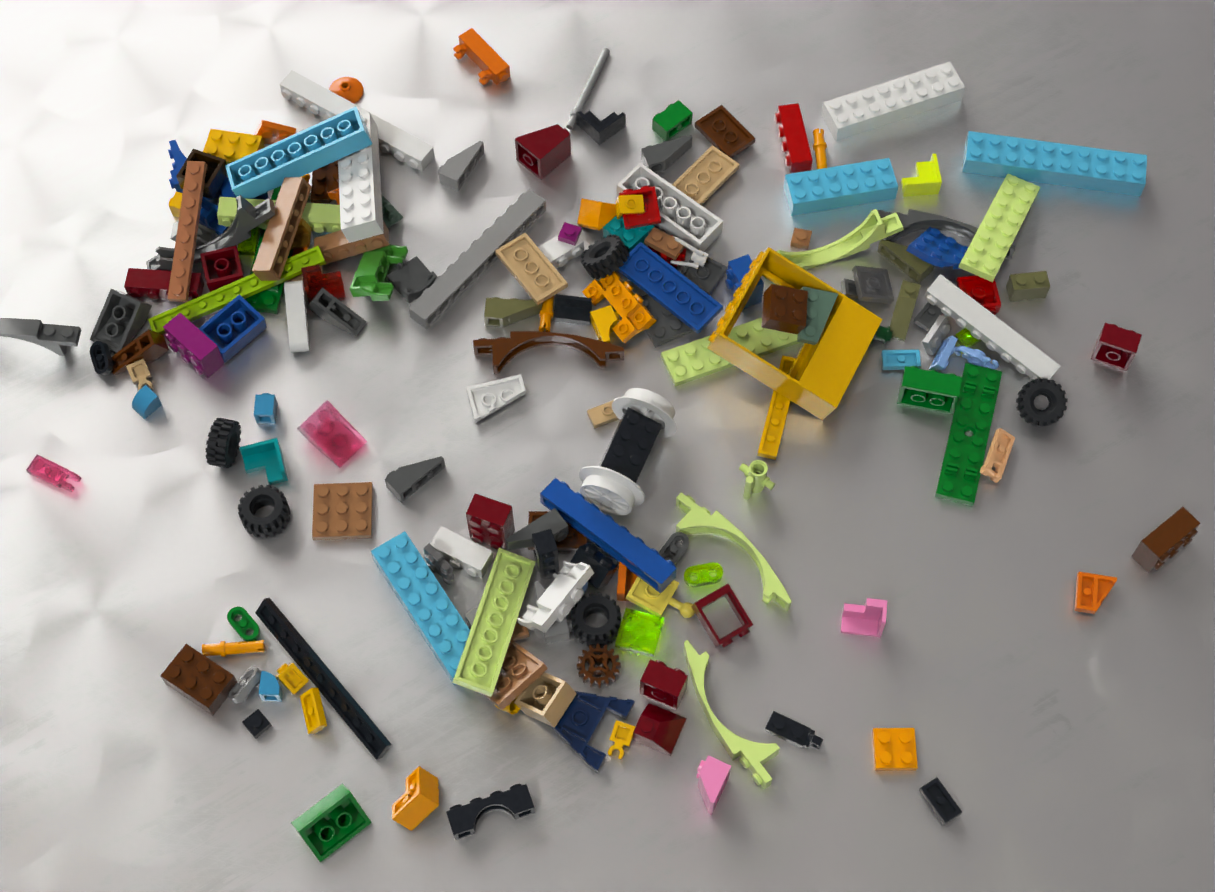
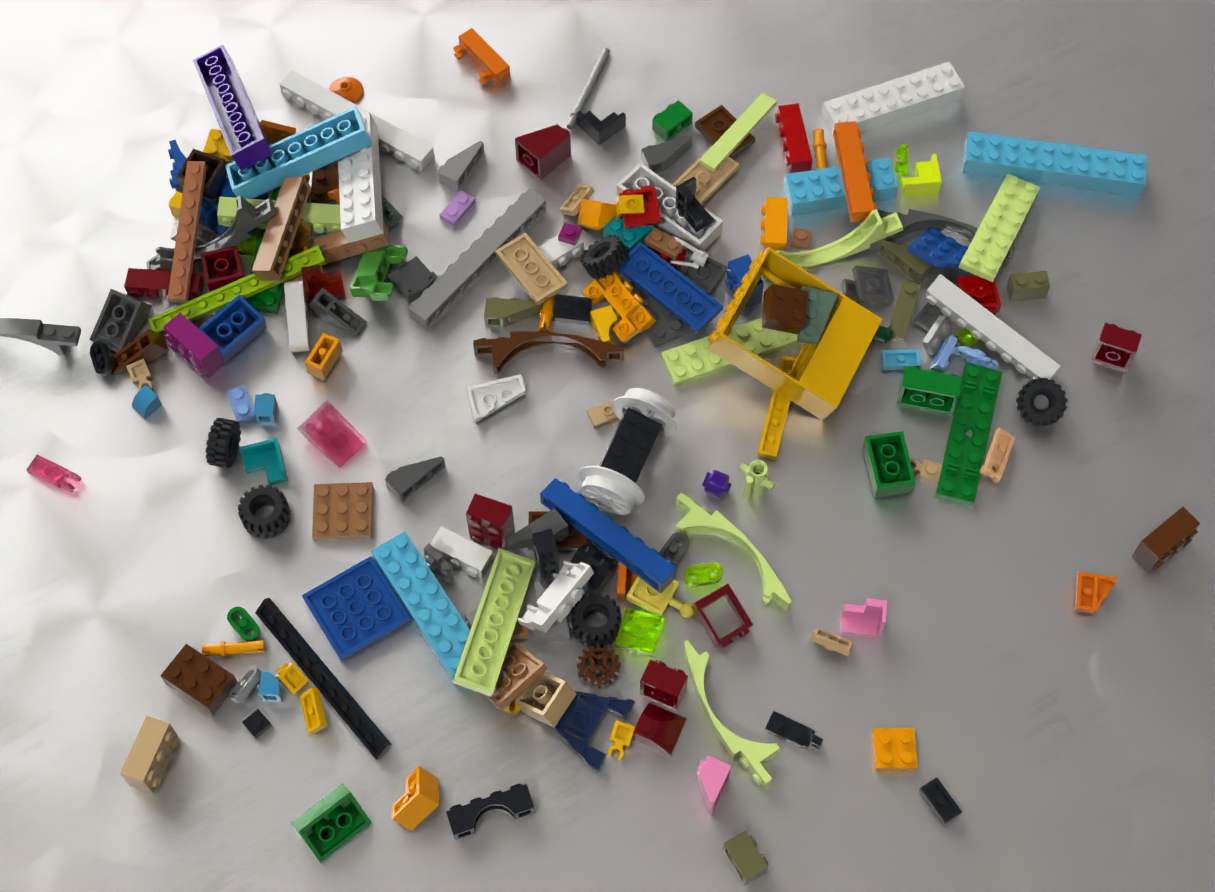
none -> tan brick [120,716,179,793]
none -> brick [193,44,273,171]
none -> light blue plate [227,385,255,425]
none -> blue plate [302,556,411,662]
none -> light orange brick [305,333,343,380]
none -> lavender plate [439,190,475,227]
none -> tan plate [559,184,595,216]
none -> black panel [675,177,713,232]
none -> yellowish green tile [700,92,777,172]
none -> dark purple head [702,470,732,498]
none -> olive brick [723,831,769,885]
none -> light orange brick [760,197,788,252]
none -> tan plate [810,627,854,656]
none -> orange brick [833,121,877,223]
none -> green brick [862,431,916,498]
none -> clear neon green plate [895,144,908,177]
none -> tan plate [910,459,943,484]

